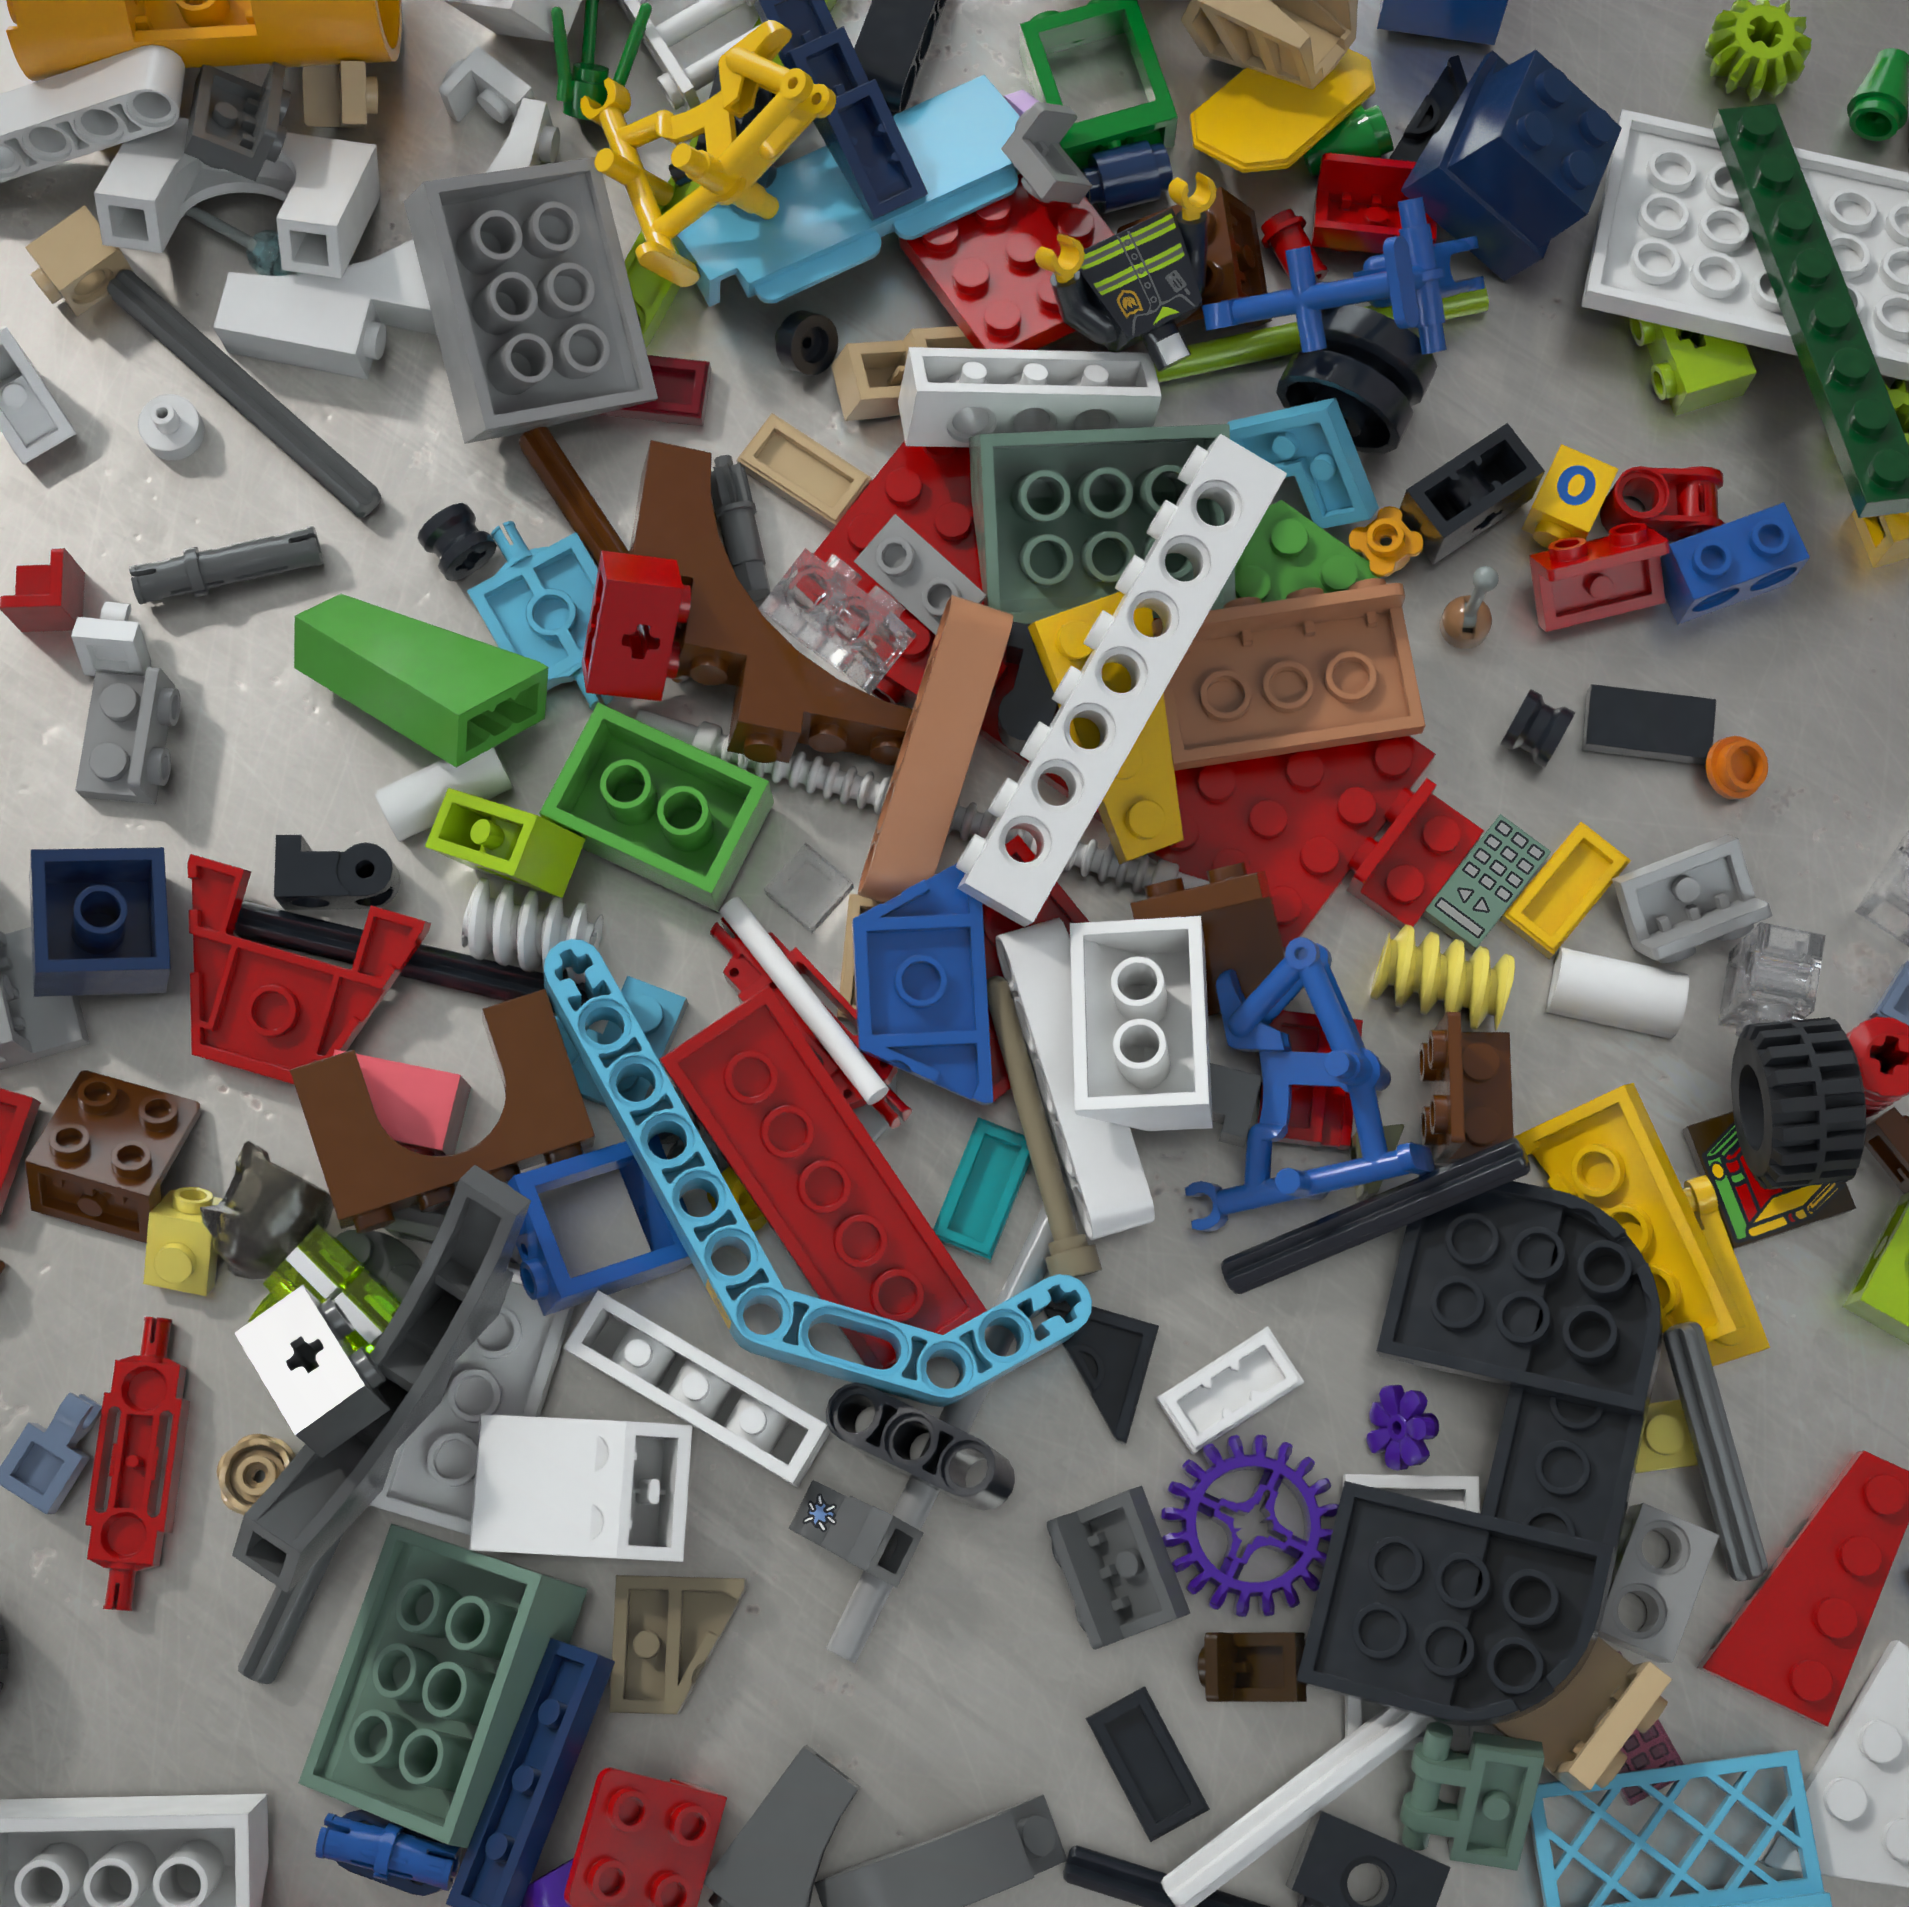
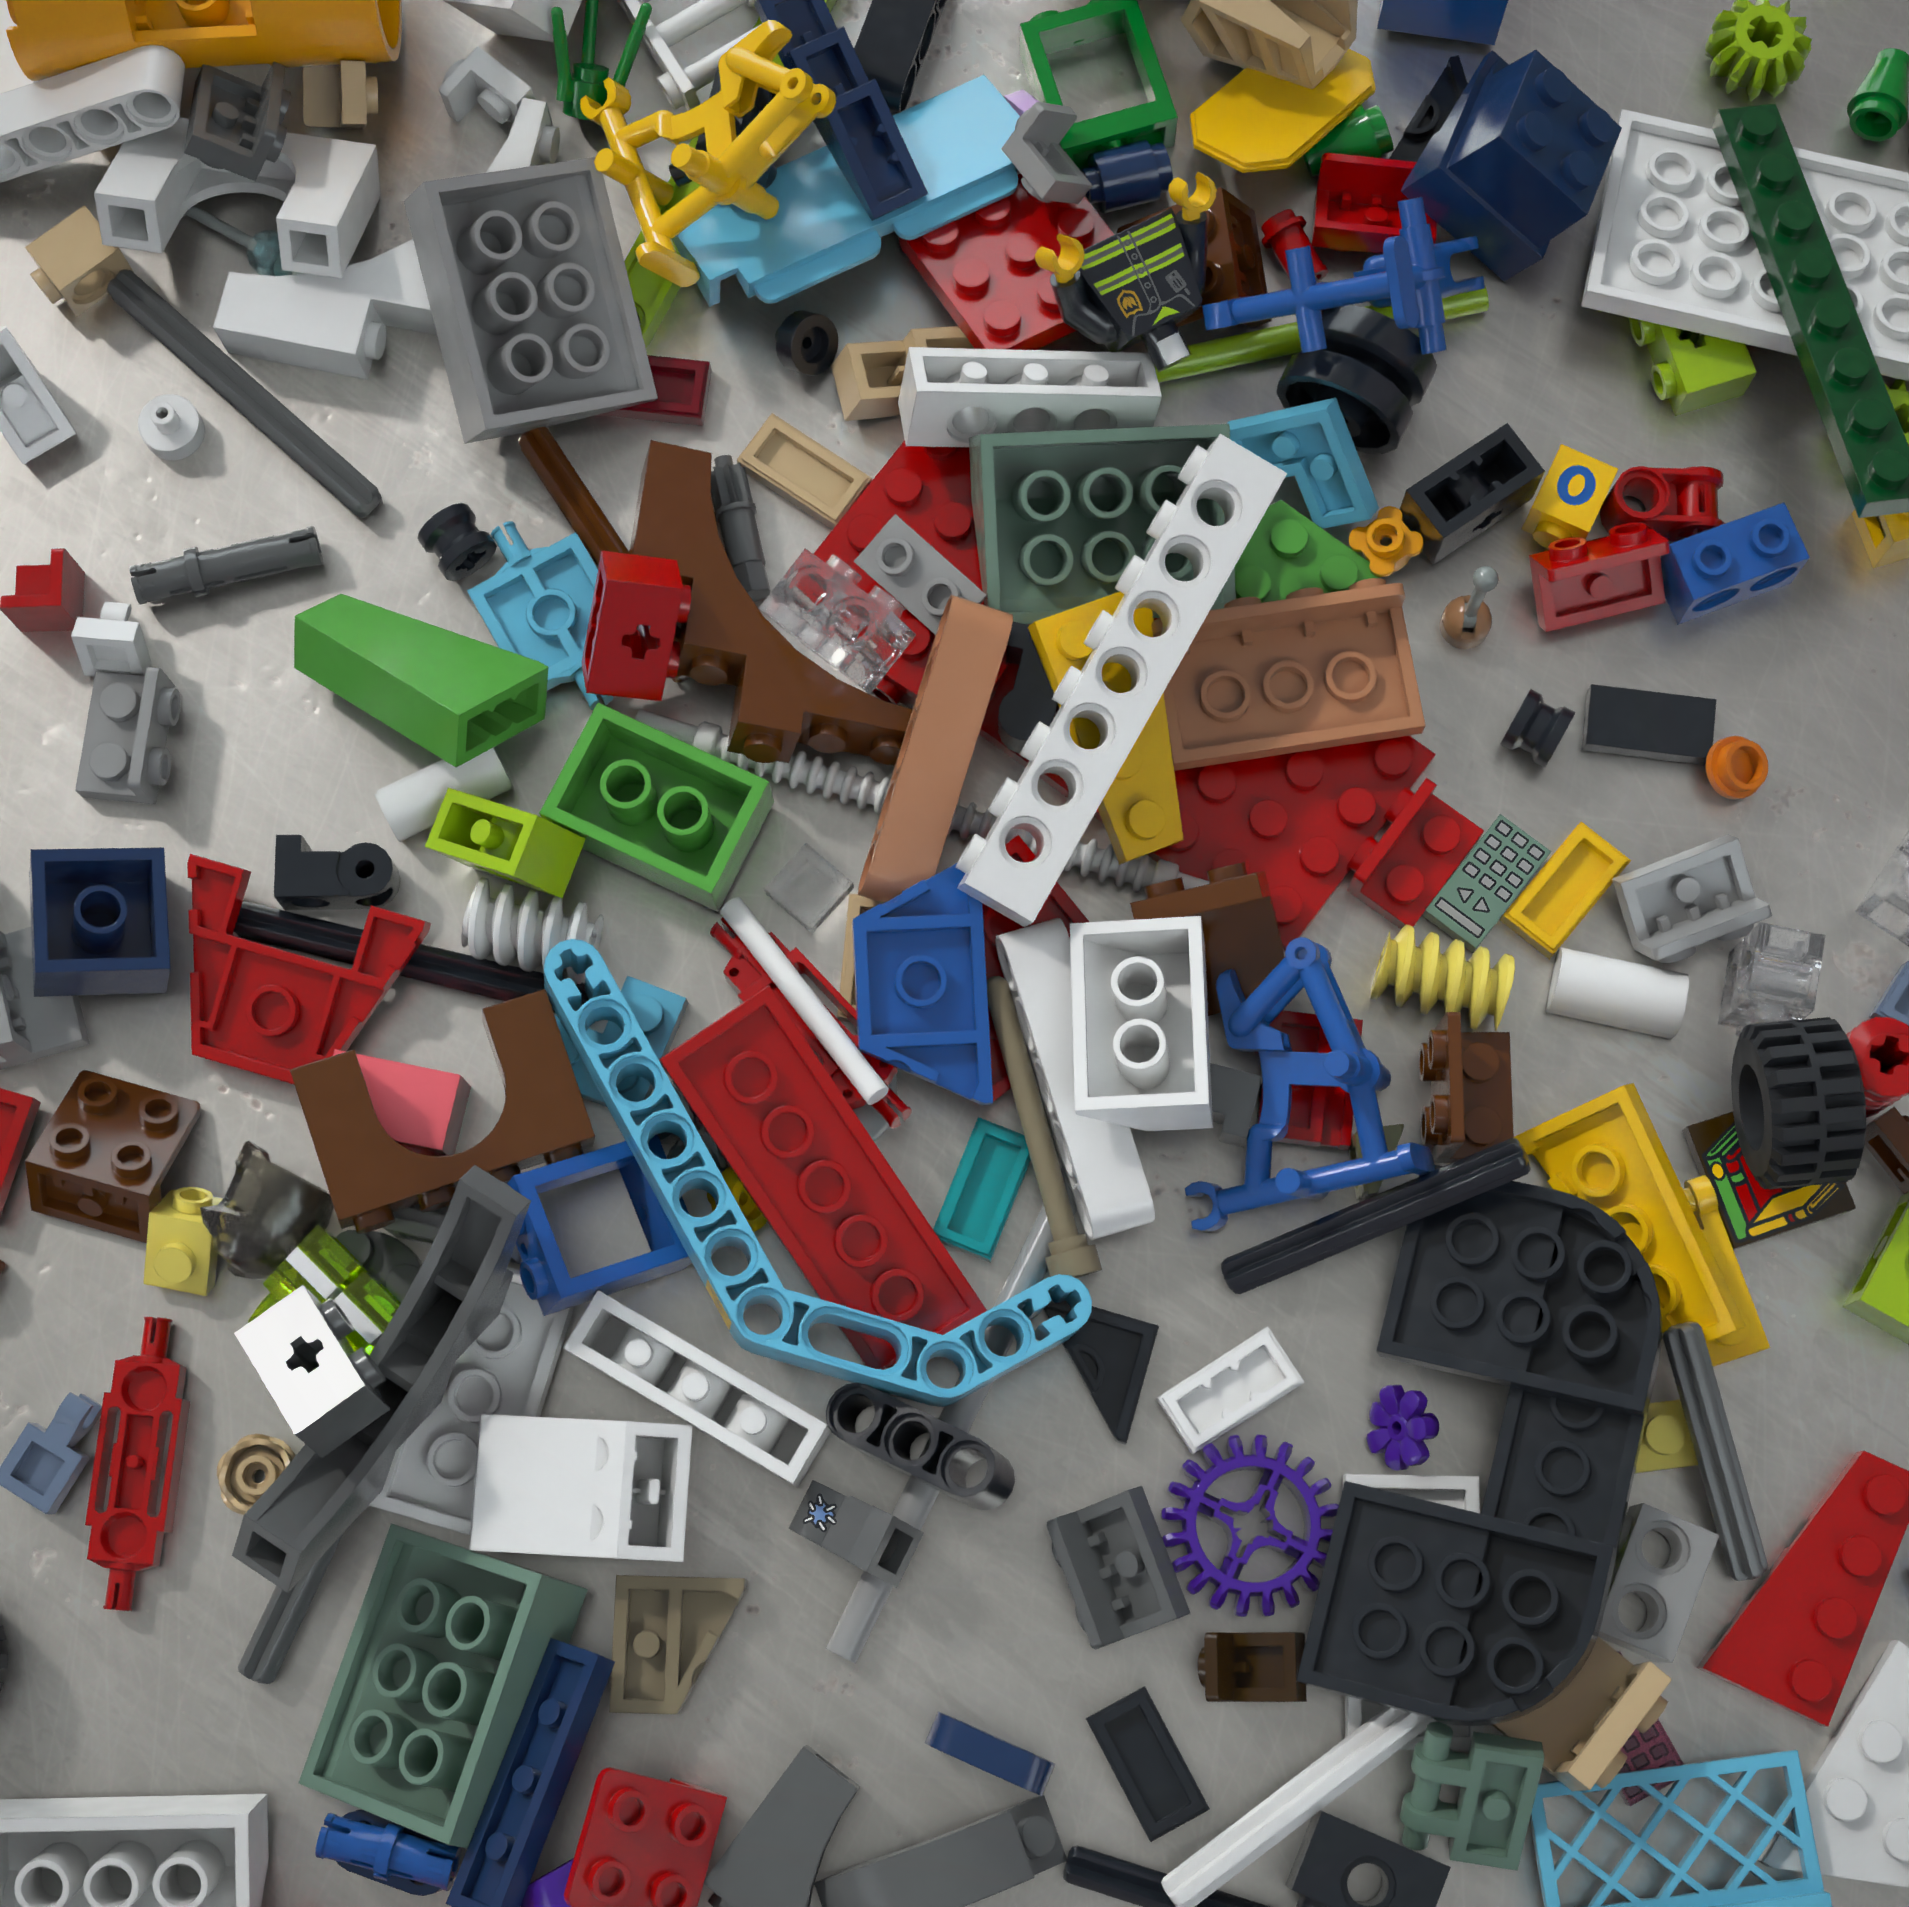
none -> dark blue beam [925,1711,1056,1796]

